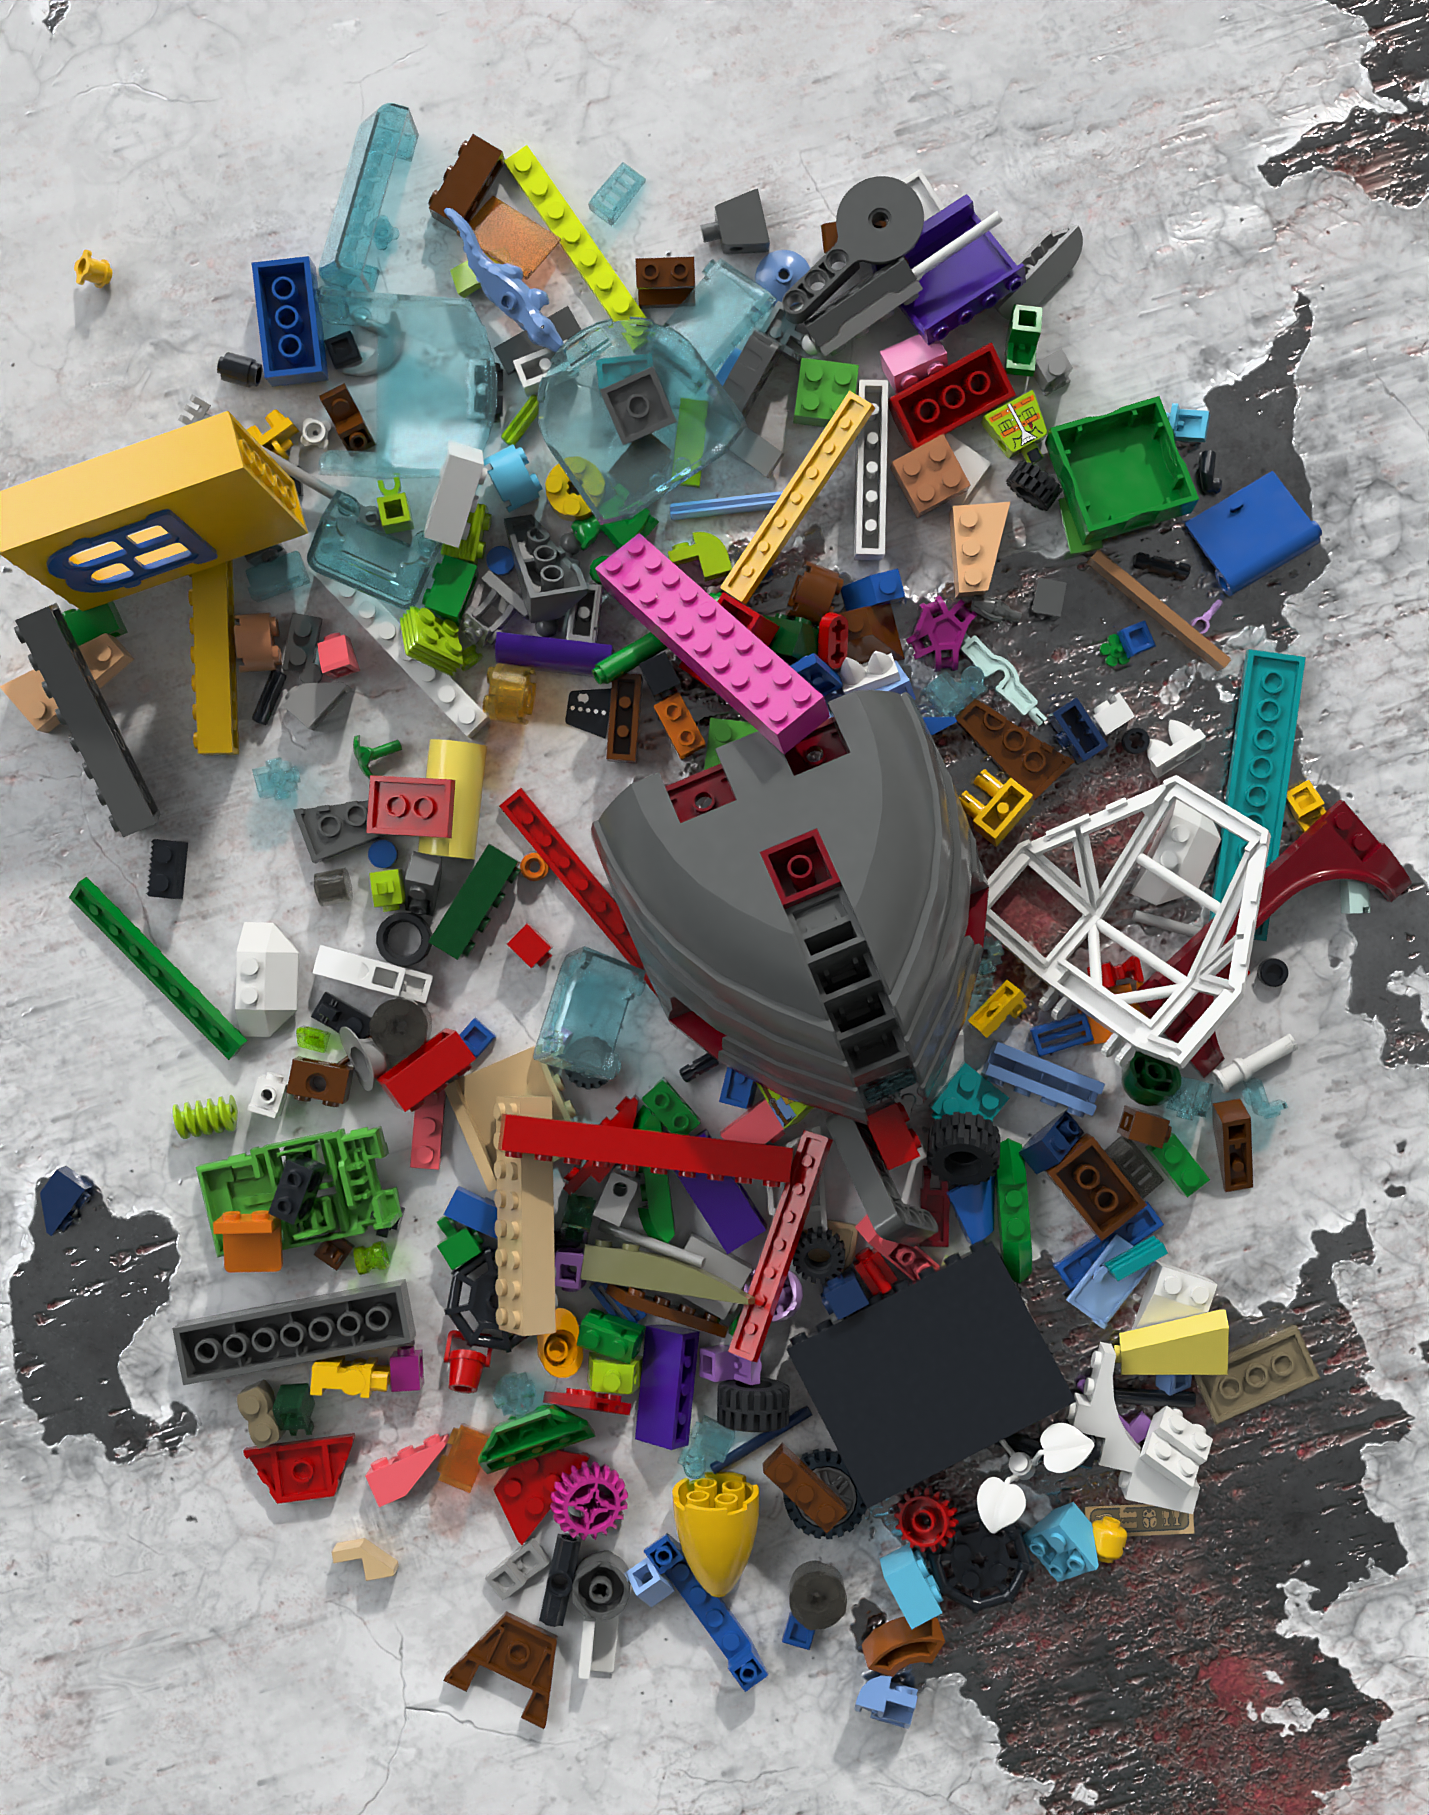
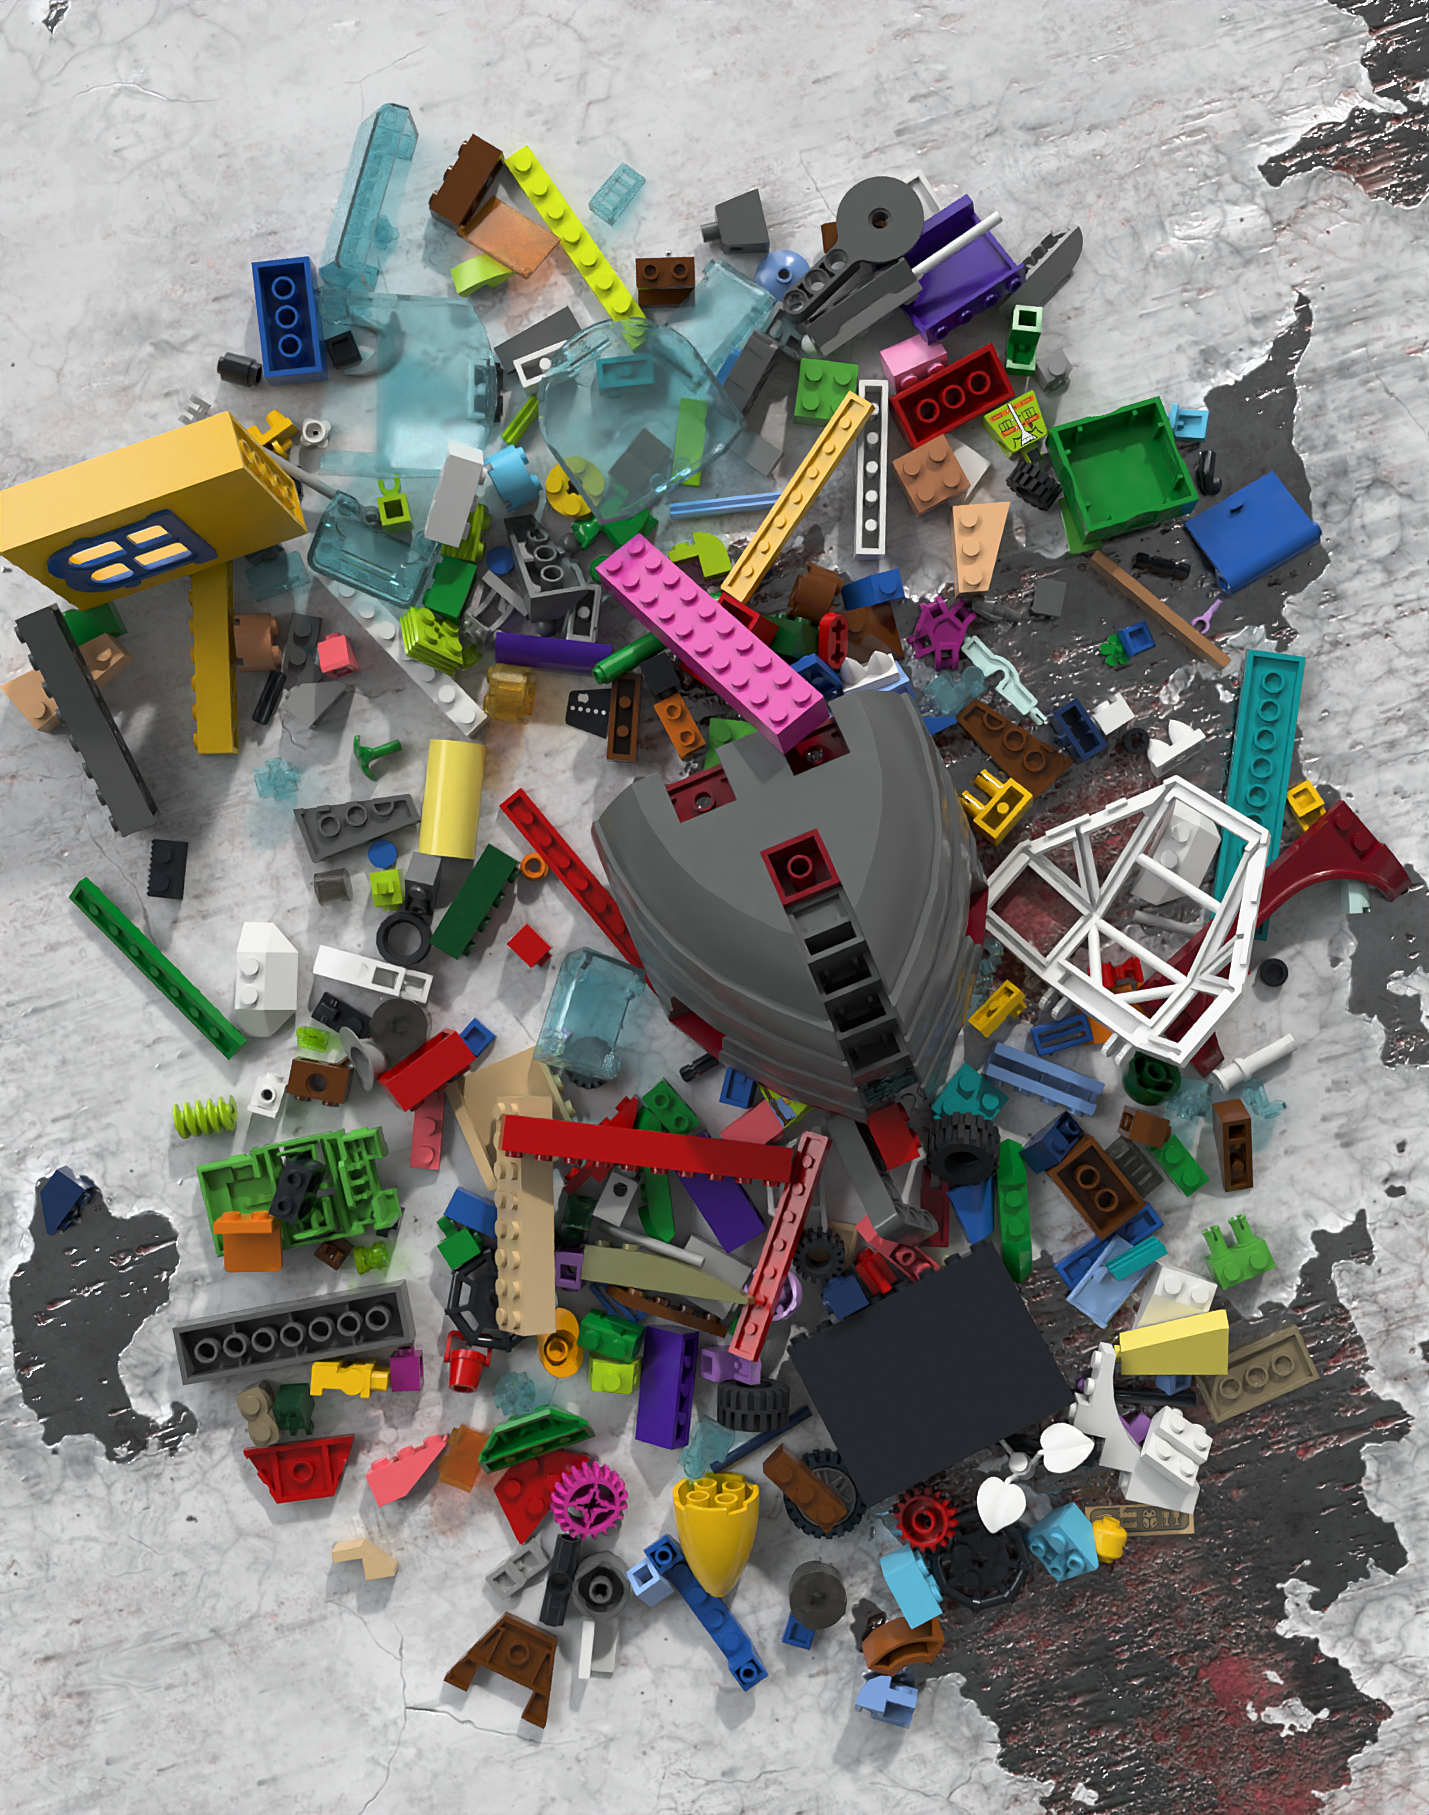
yellow brick [74,250,113,288] -> none
reddish brown slope [319,383,376,457] -> none
plate [366,775,456,838] -> none
medium blue animal [444,208,564,353] -> none
red wing [543,1388,632,1416] -> none
dark grey plate [600,366,677,445] -> none
none -> bright green brick [1201,1213,1276,1290]

